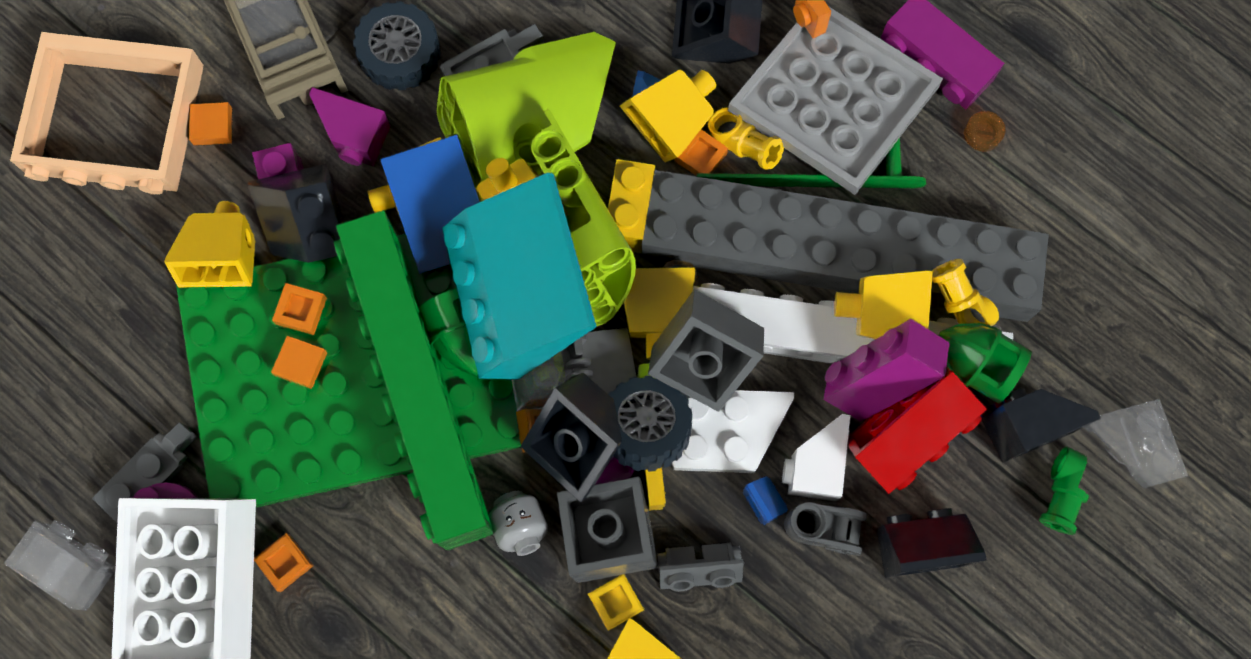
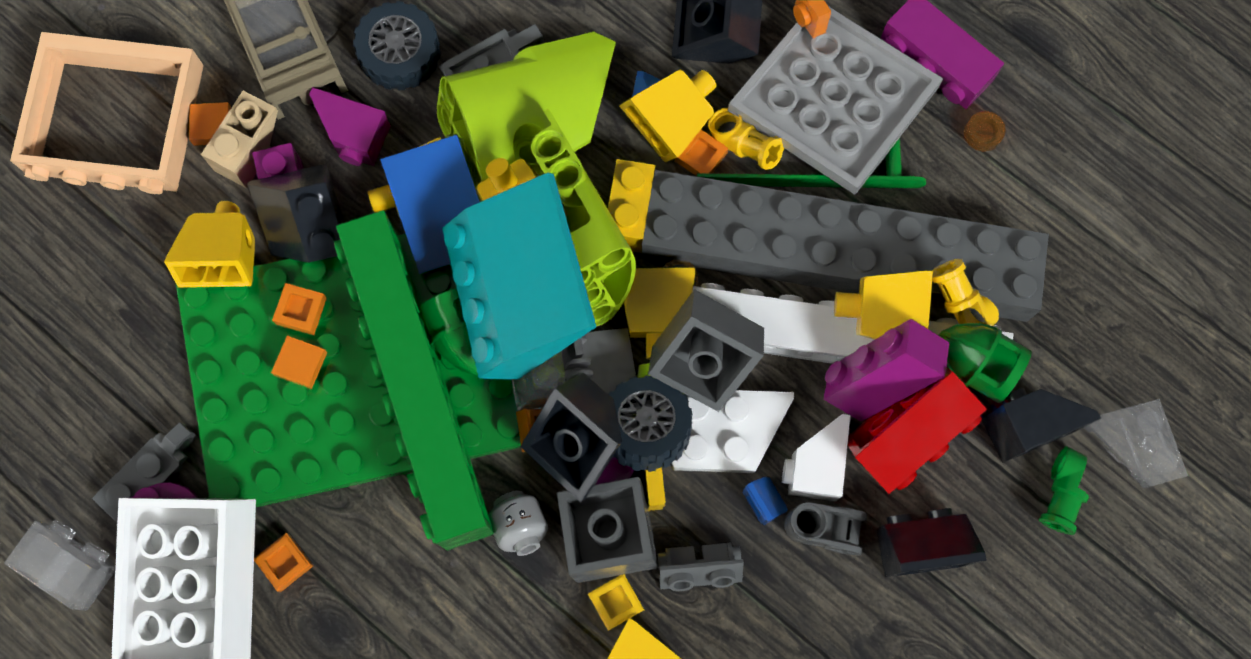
none -> tan slope [201,90,278,188]

